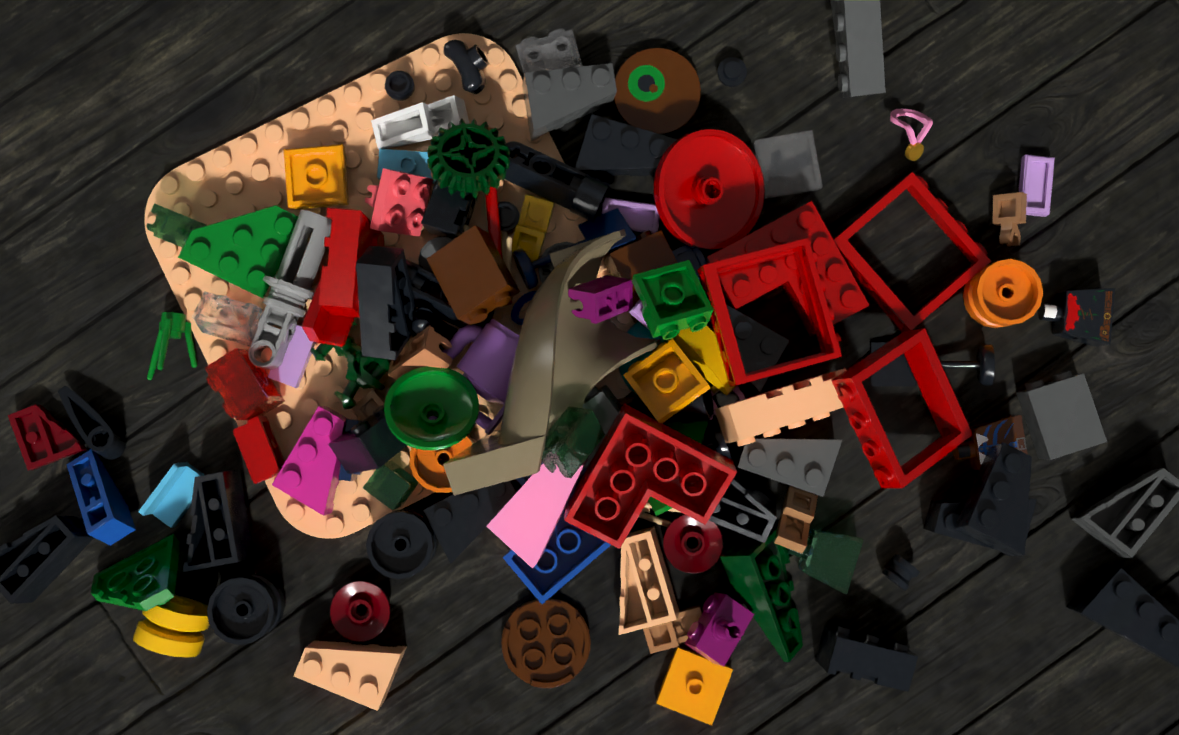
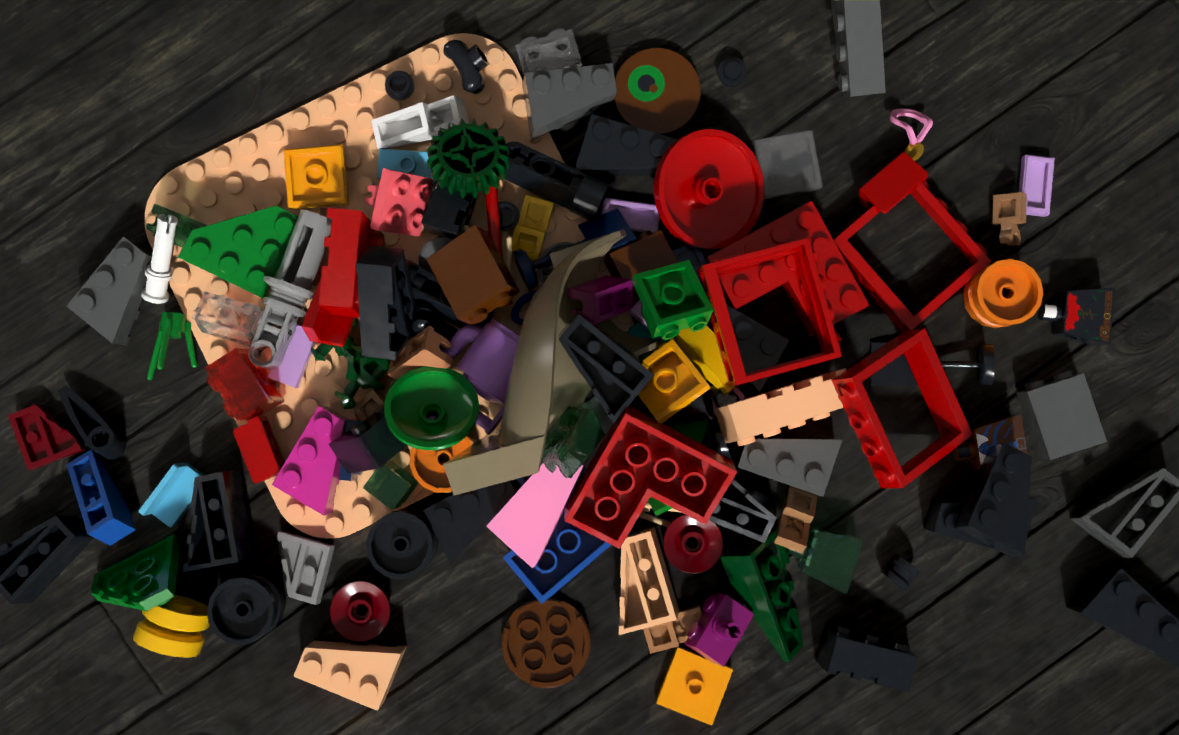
none -> dark grey wedge [66,236,152,346]
none -> white pin [141,214,178,304]
none -> light grey wing [277,531,335,605]
none -> black wedge [559,310,654,424]
none -> red panel [859,152,928,214]

